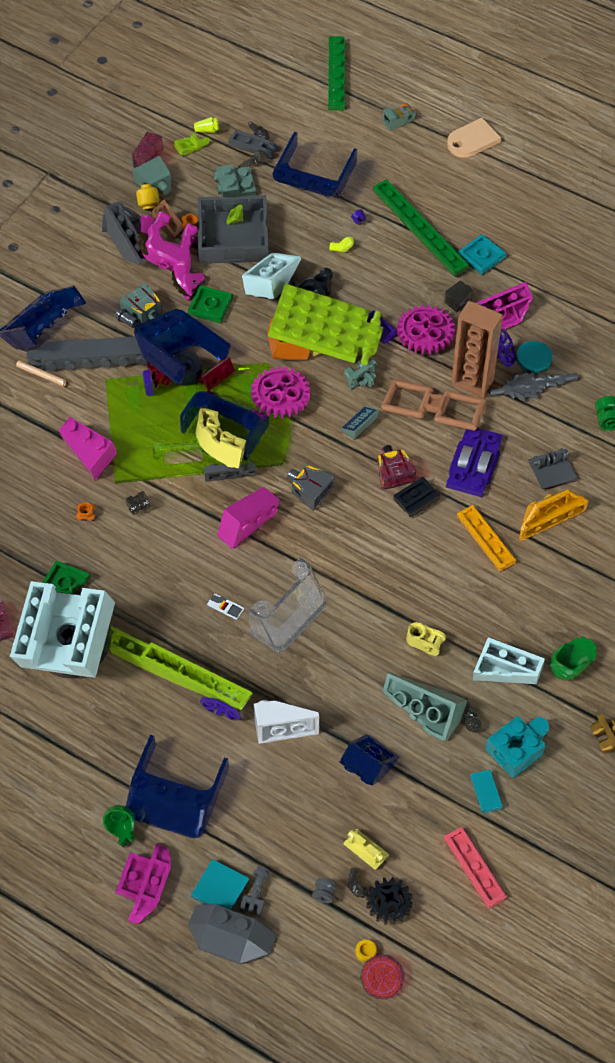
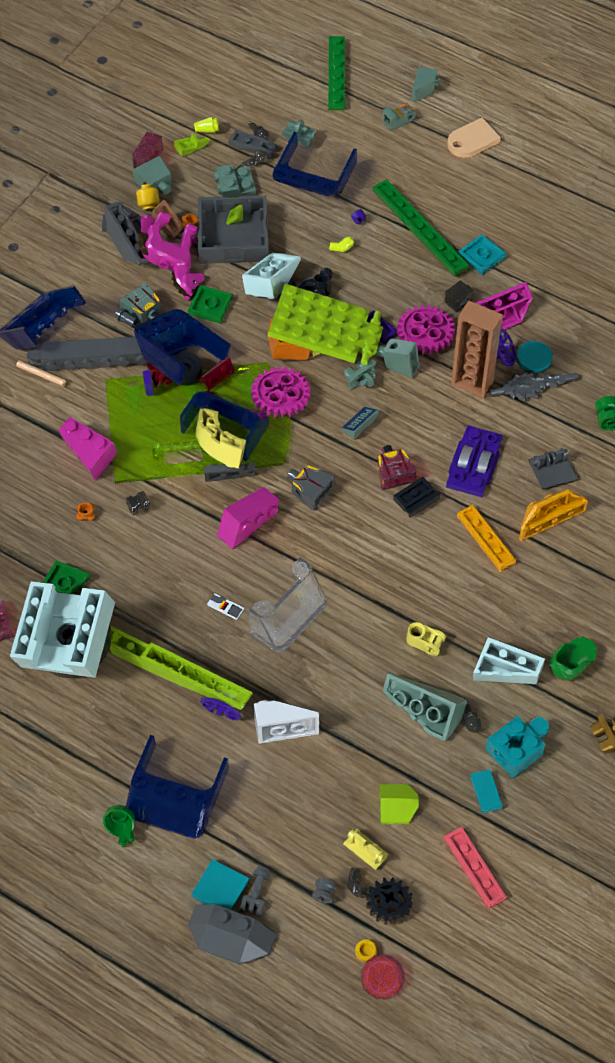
dark pink plate [115,842,171,925] -> none
clear blue slope [339,734,399,786] -> none
nougat bar [381,379,487,431] -> none
none -> sand green hips [282,120,317,148]
none -> sand green torso [376,339,420,378]
none -> lime slope [380,784,419,824]
none -> sand green slope [412,67,440,102]

